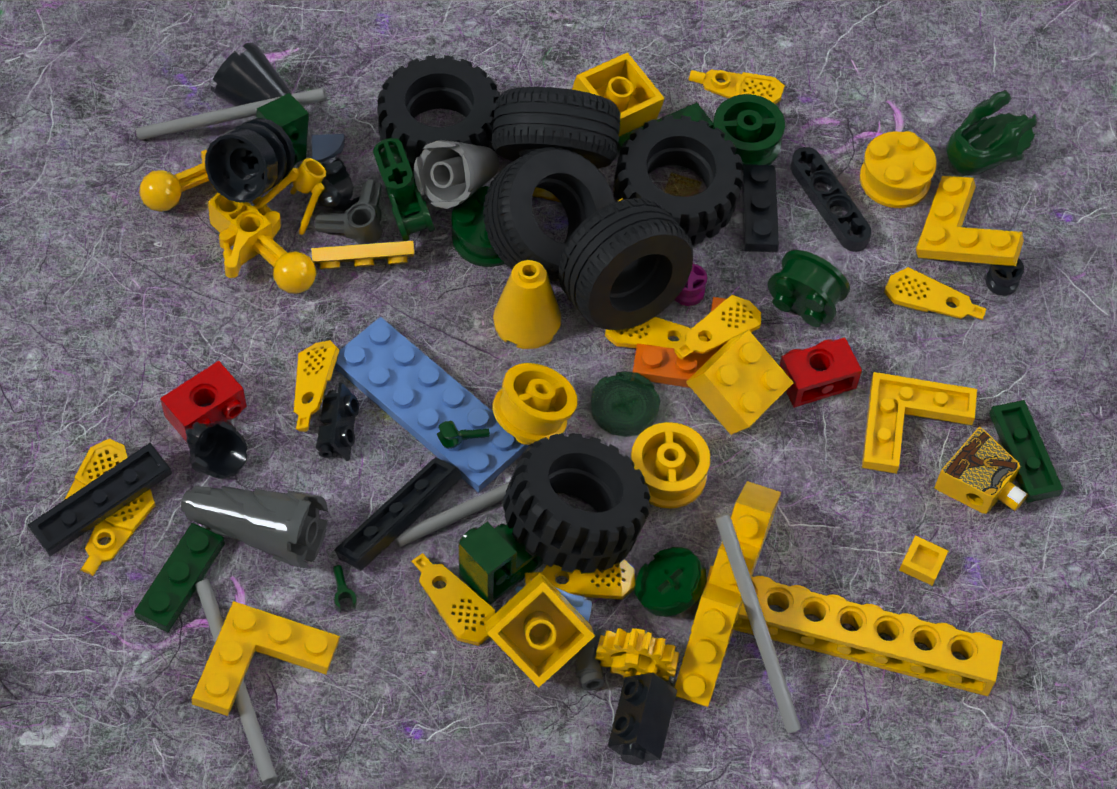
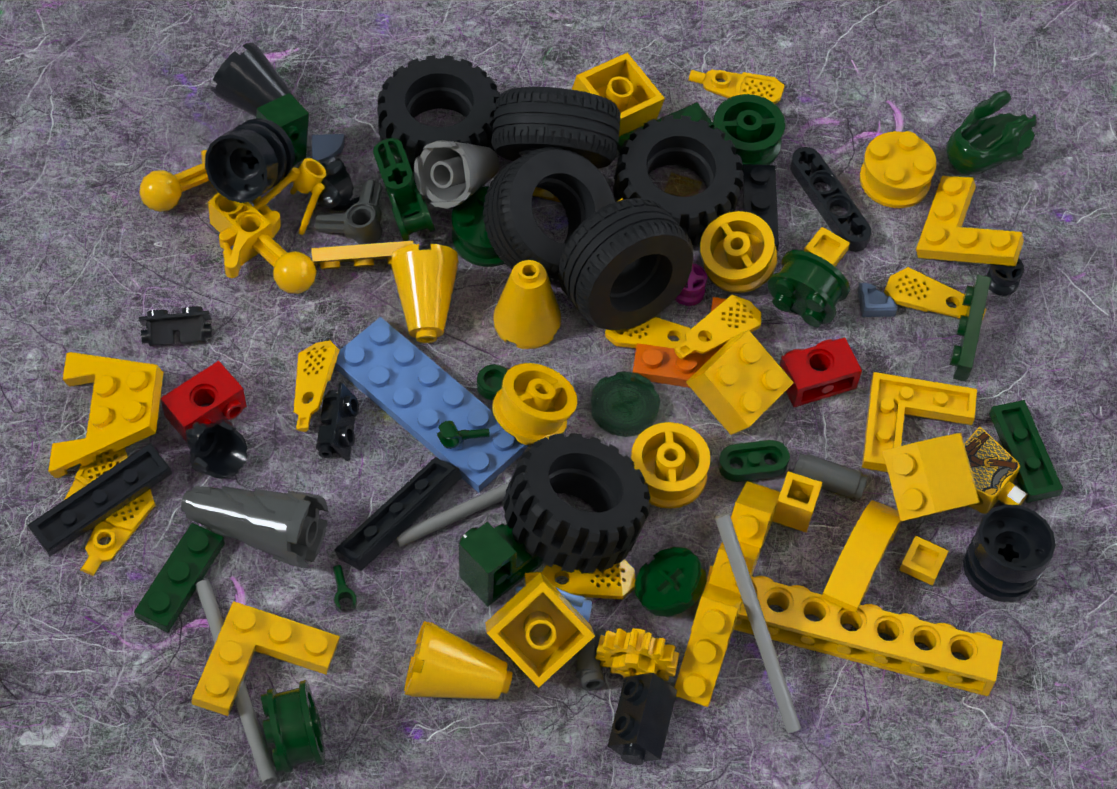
light grey piece [136,87,327,140] -> none
yellow piece [411,553,495,646] -> none
none -> yellow wing [48,352,164,478]
none -> black hinge [139,306,212,347]
none -> dark green wheel [261,680,325,774]
none -> yellow cone [391,244,459,343]
none -> yellow cone [404,621,513,700]
none -> dark green tile [477,364,508,400]
none -> yellow wheel [700,211,777,293]
none -> dark green plate [718,440,790,482]
none -> yellow brick [772,471,823,533]
none -> dark grey piece [793,453,868,500]
none -> yellow plate [804,227,850,266]
none -> yellow slope [822,500,903,612]
none -> sand blue tile [858,283,897,317]
none -> yellow slope [882,433,980,522]
none -> dark green plate [949,274,991,382]
none -> black wheel [963,504,1056,602]

